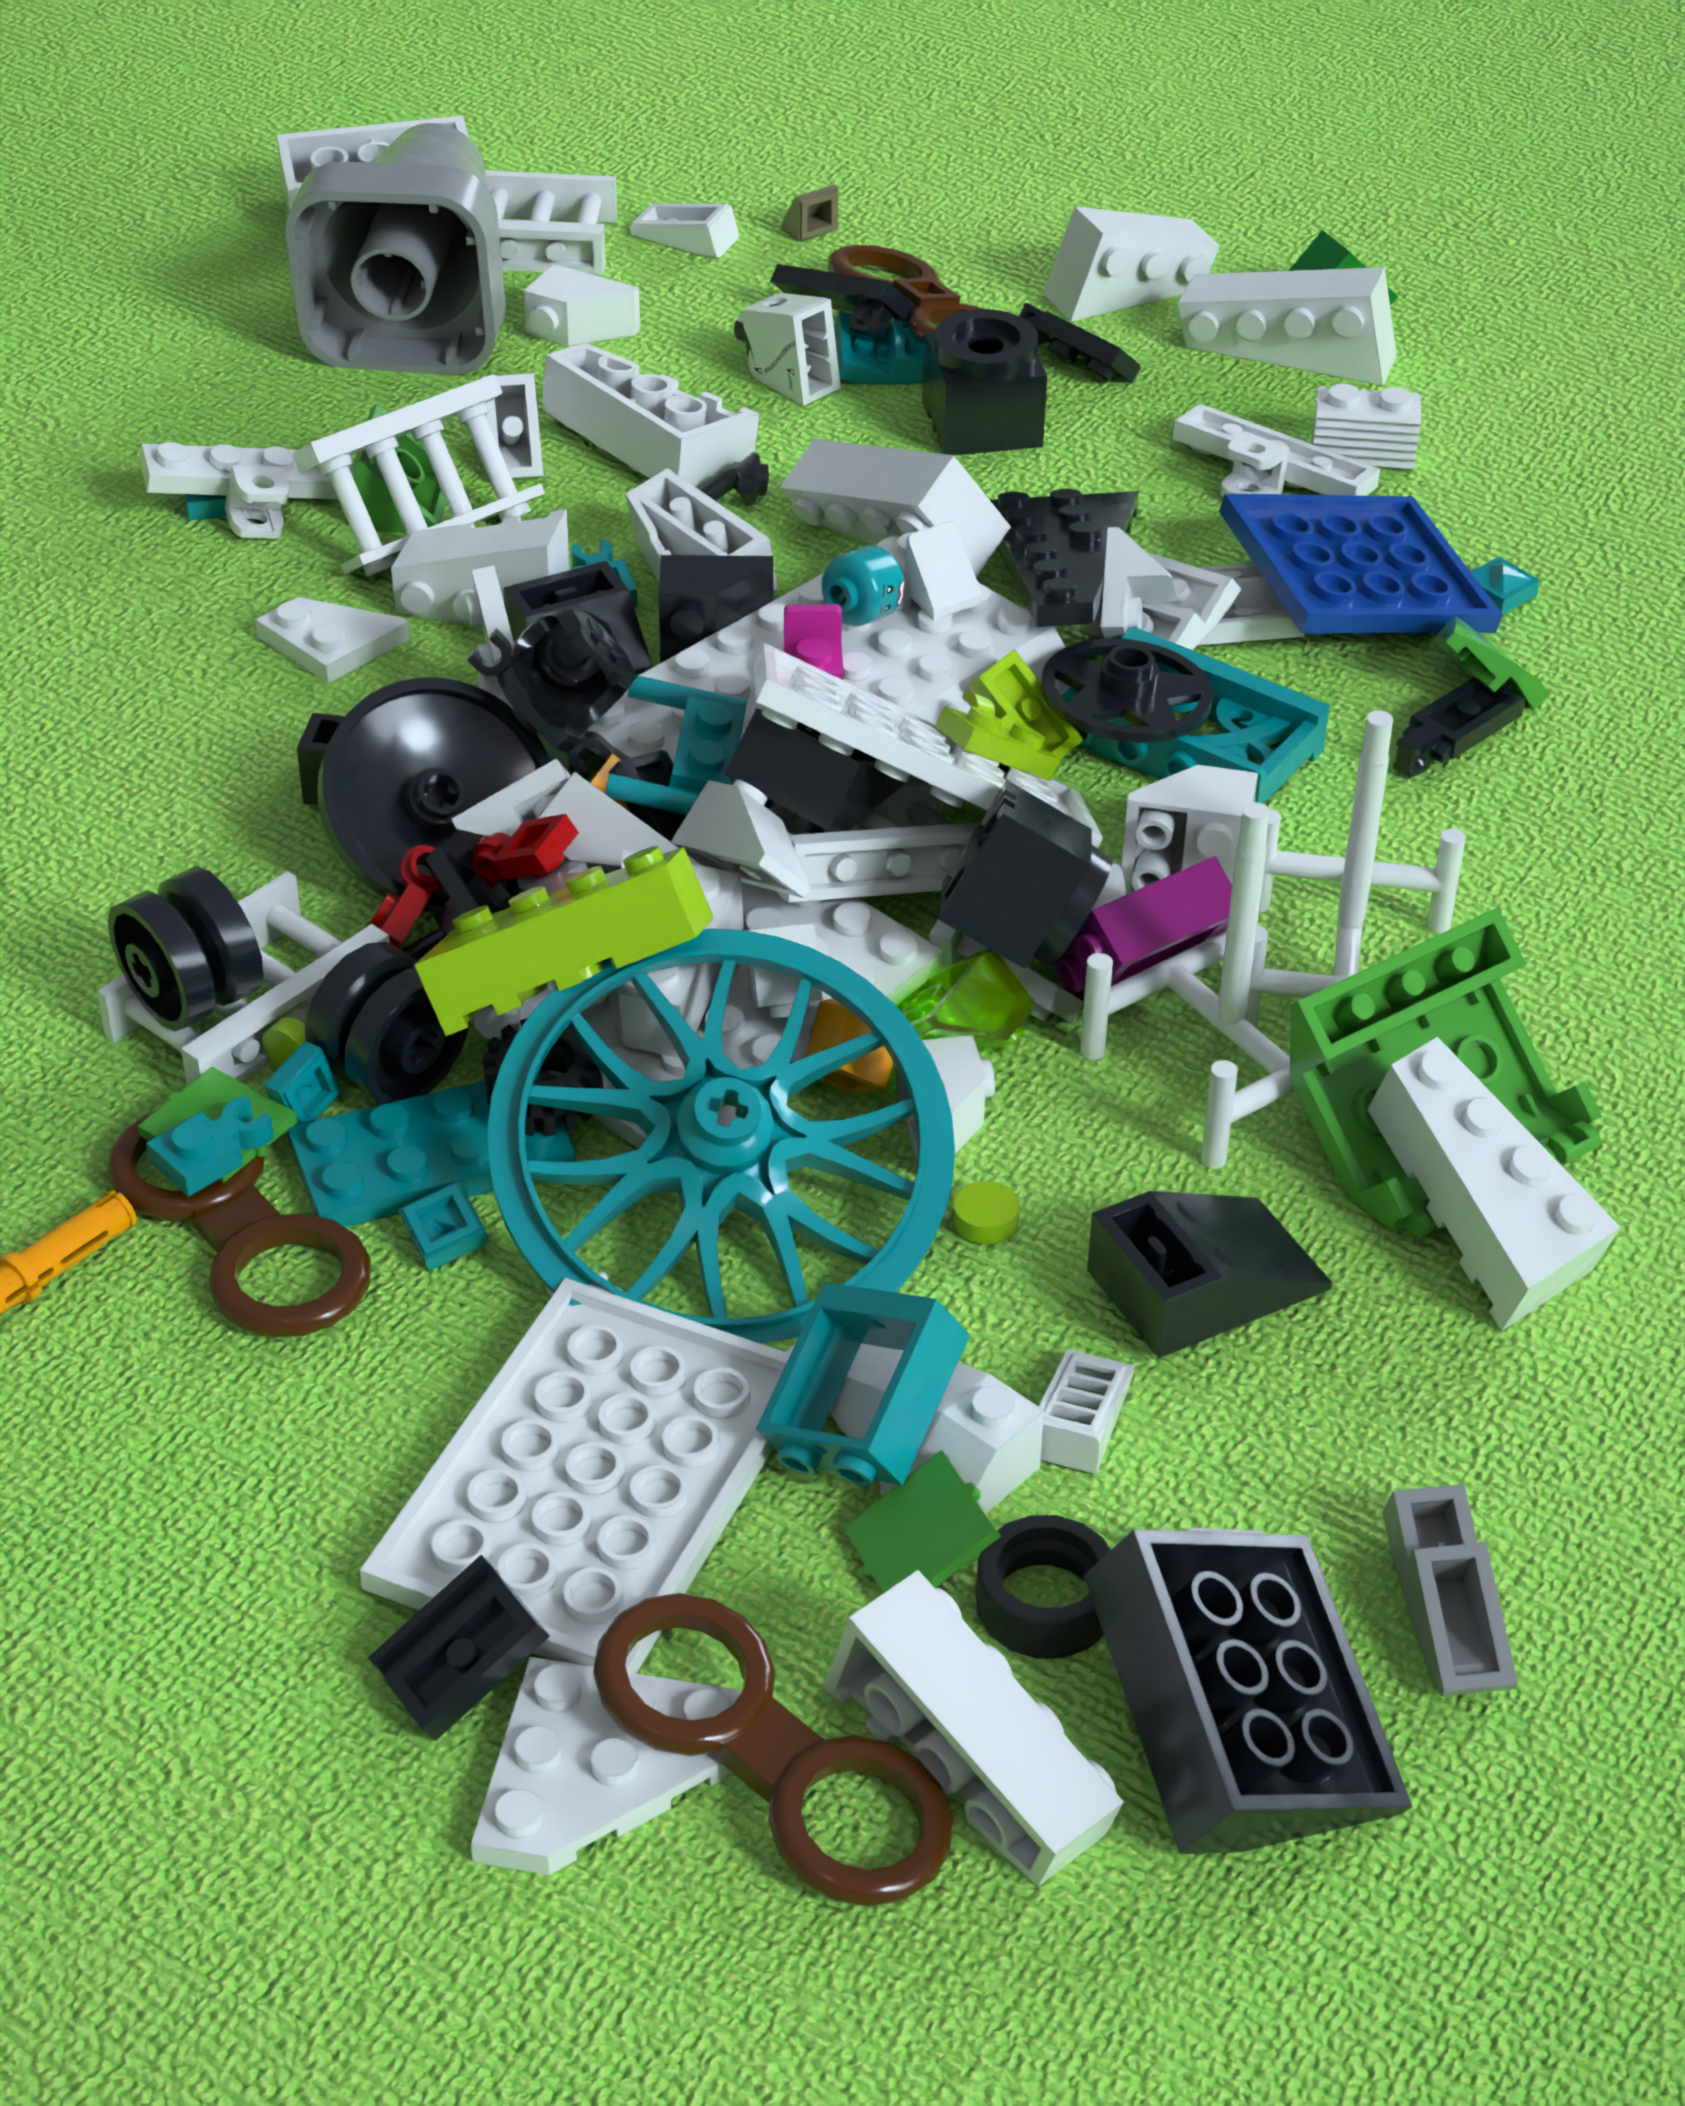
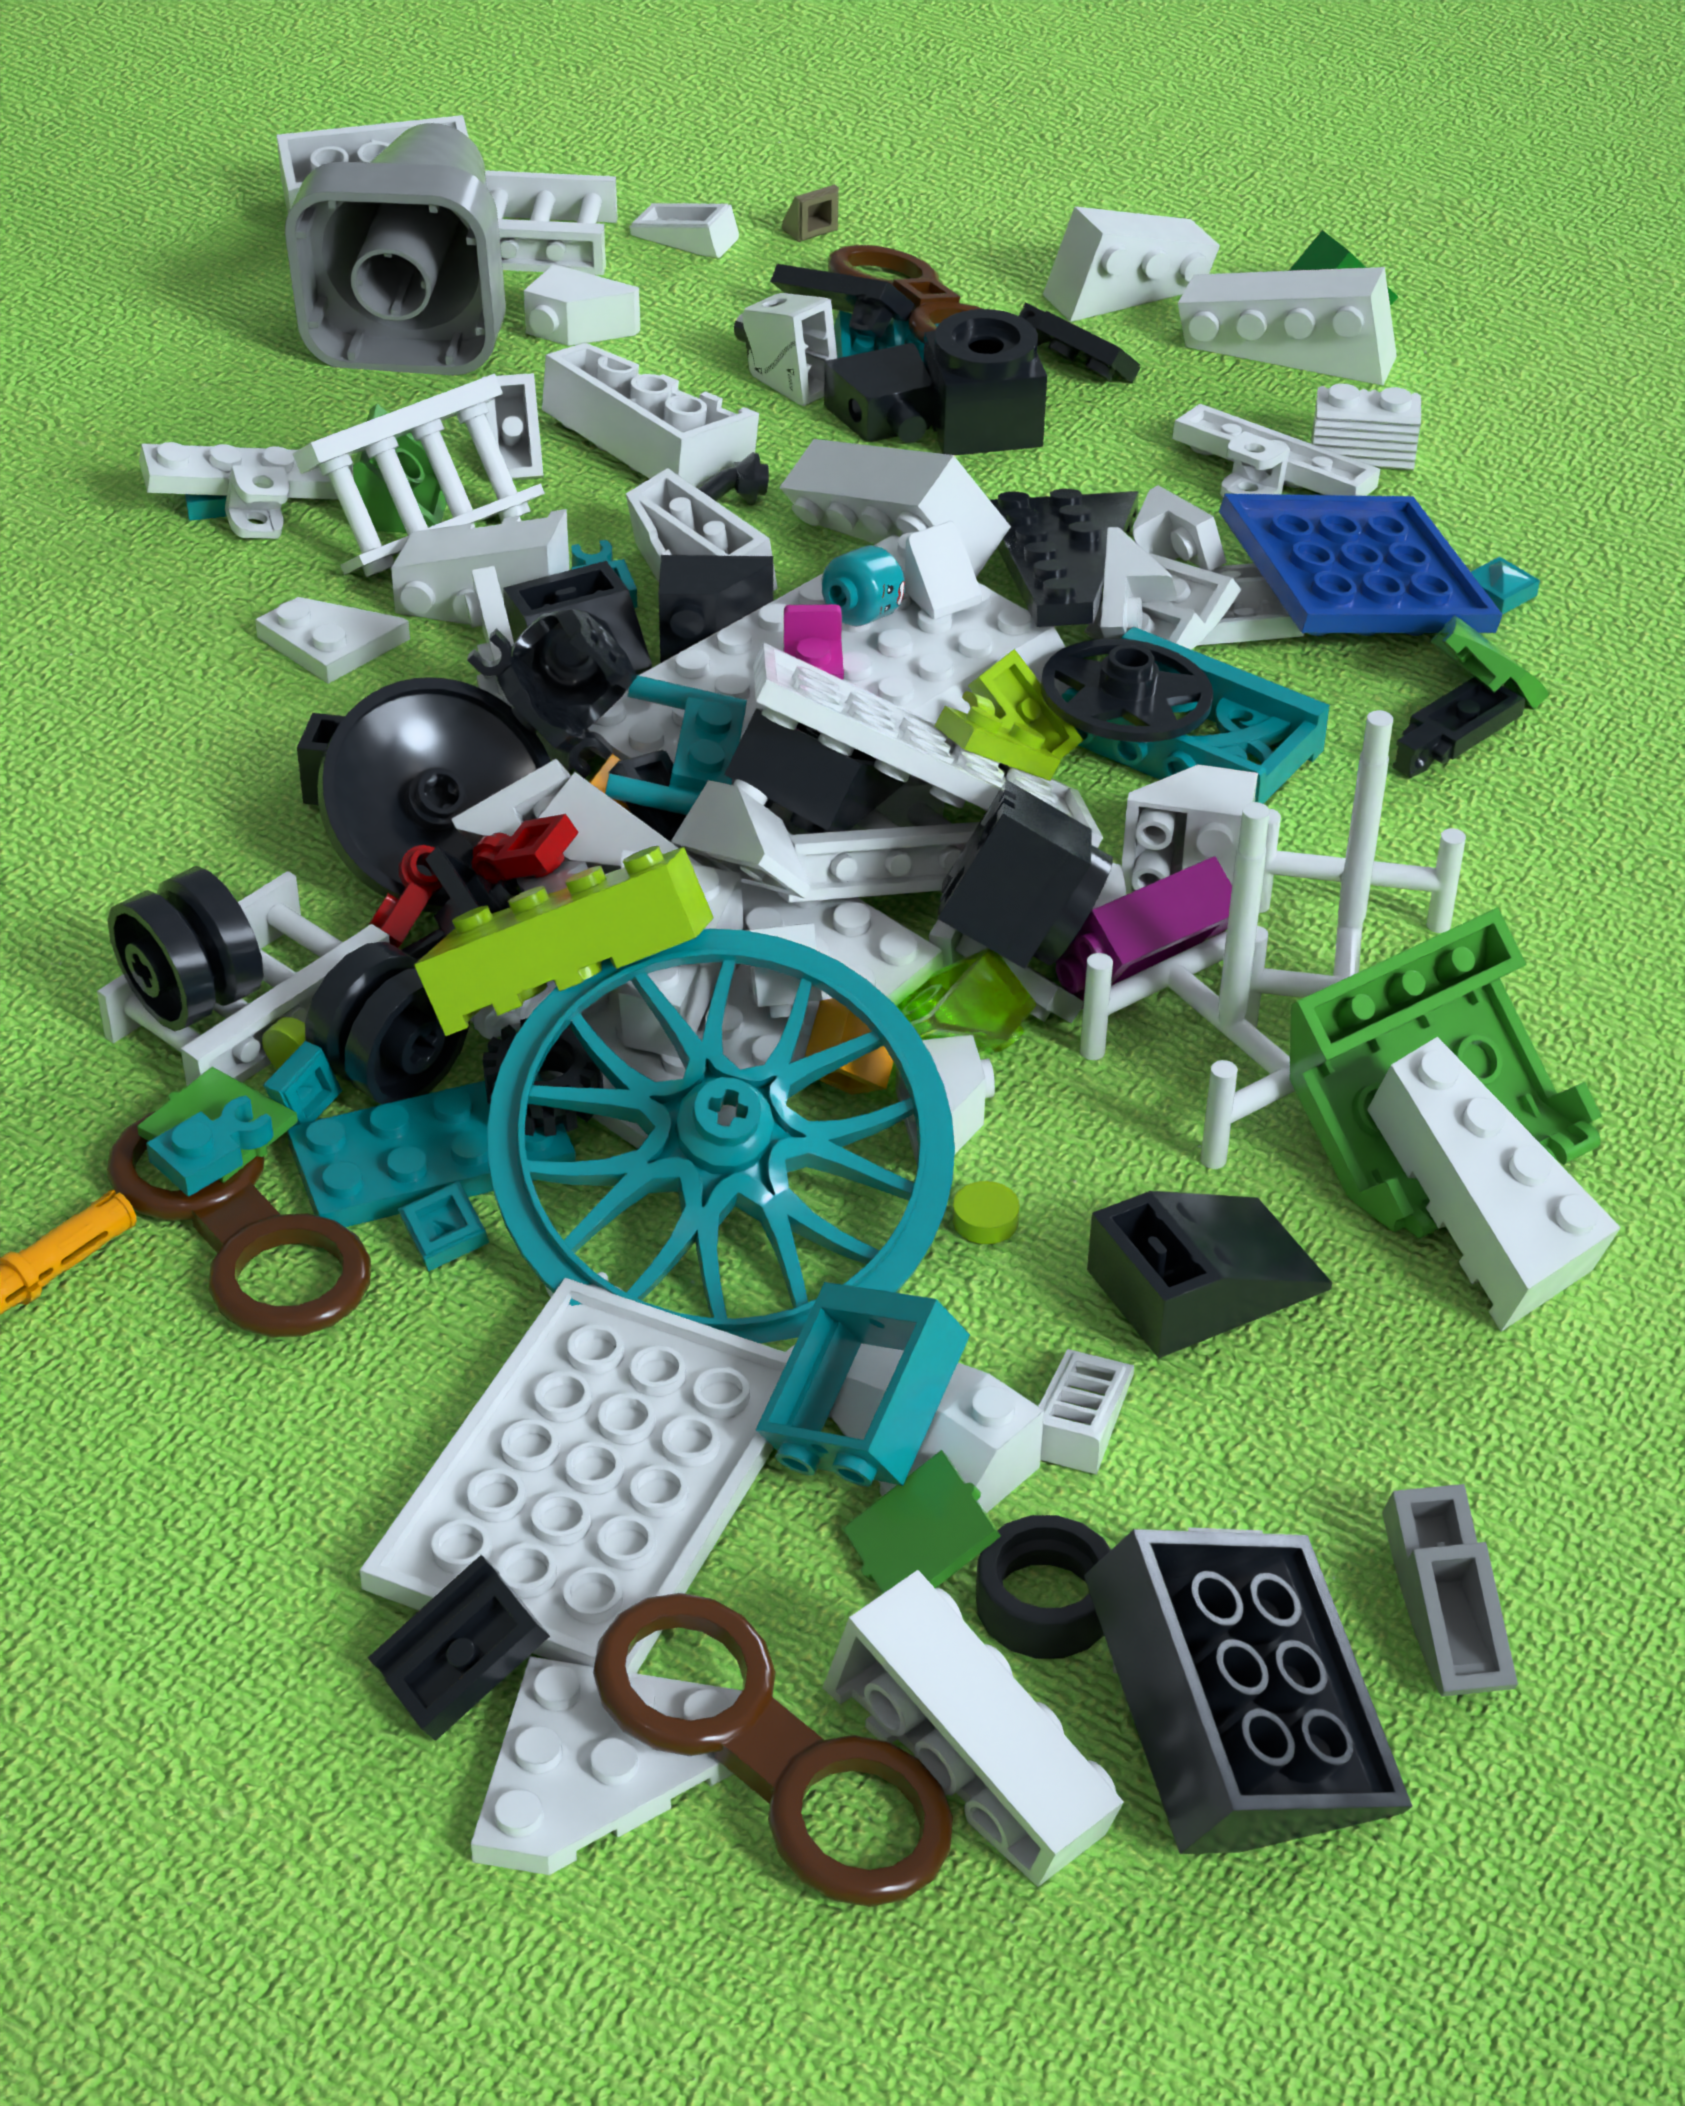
none -> black torso [824,343,934,443]
none -> white slope [1132,485,1227,571]

